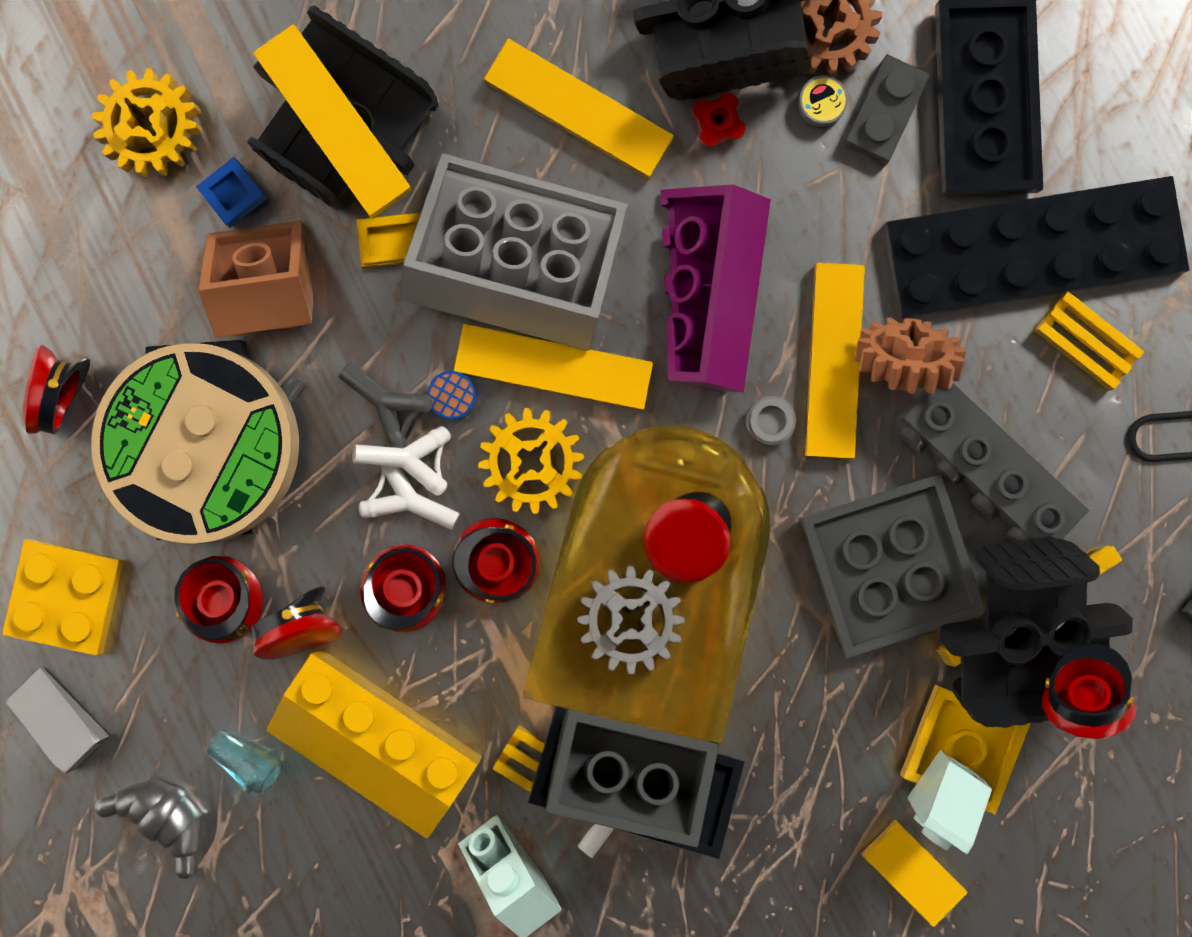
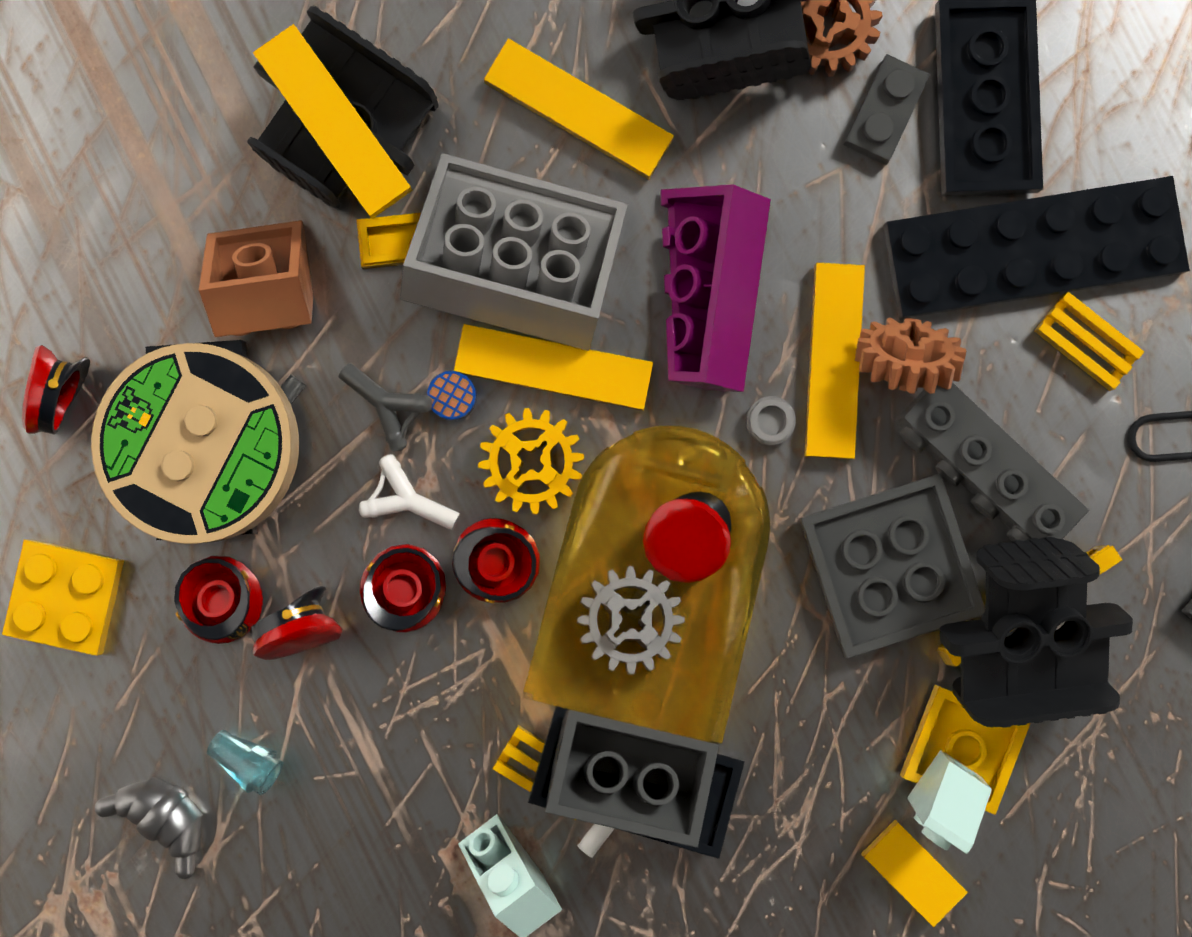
light grey slope [5,667,109,775] -> none
yellow gear [91,68,202,178] -> none
blue plate [196,157,268,228] -> none
yellow slope [266,649,482,839] -> none
white piece [352,426,451,496] -> none
red plate [692,92,746,147] -> none
tile [798,76,848,128] -> none
red piece [1042,644,1137,739] -> none

